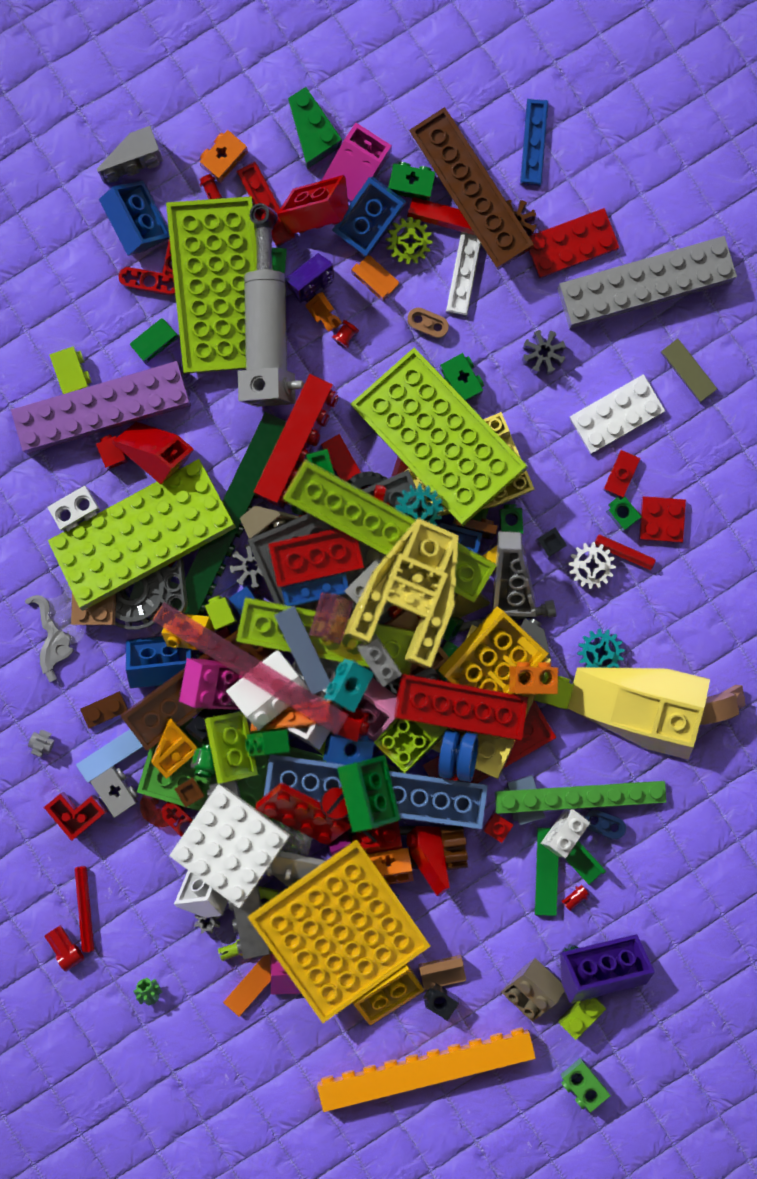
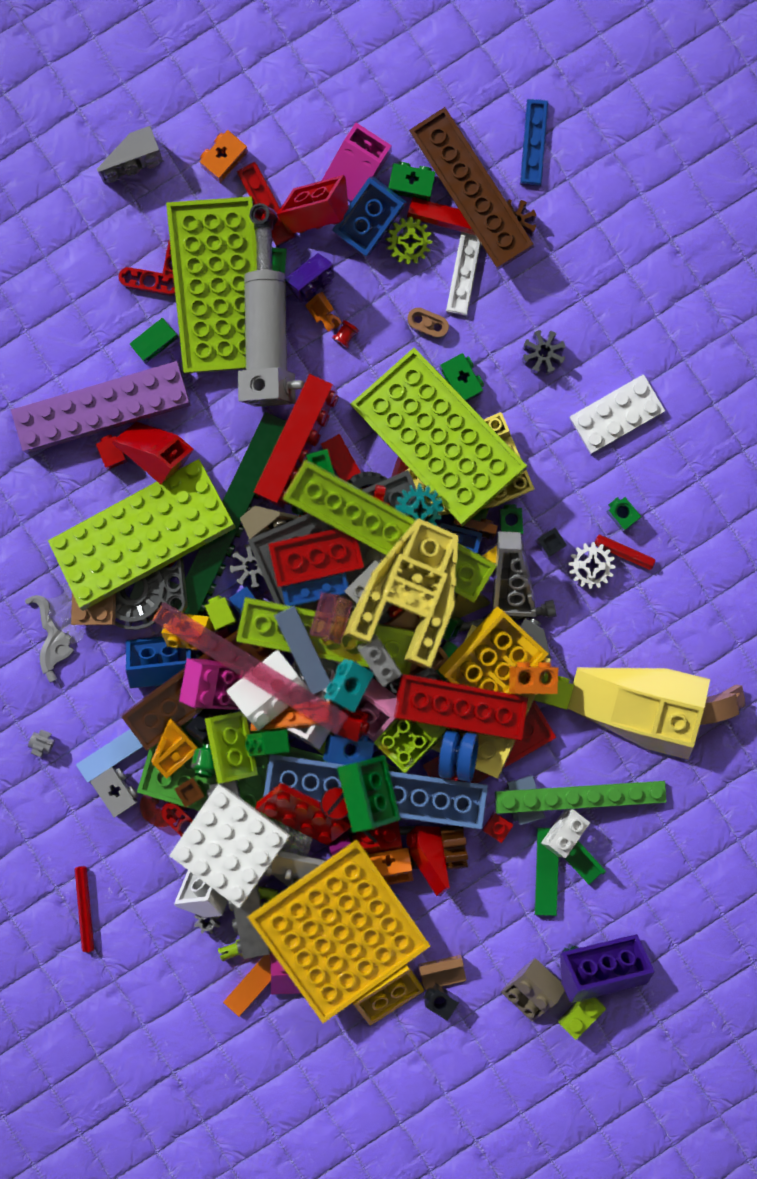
red brick [43,792,108,841] -> none
red piece [44,925,85,972] -> none
white brick [47,486,100,532] -> none
lime brick [49,346,92,394] -> none
reddish brown plate [80,691,128,729] -> none
blue slope [99,180,169,256] -> none
bright green gear [133,978,162,1006] -> none
red pin [199,174,222,199] -> none
green wedge [288,87,342,169] -> none
light orange brick [317,1028,536,1112] -> none
orange panel [351,255,399,302] -> none
red plate [529,208,620,279] -> none
light grey brick [557,236,737,329] -> none
bright green brick [560,1058,610,1113] -> none
red pin [562,884,590,912] -> none
teal gear [577,629,625,668] -> none
dark blue plate [584,809,626,839] -> none
red plate [603,450,641,498] -> none
red plate [639,496,686,543] -> none
olive tile [660,339,717,403] -> none

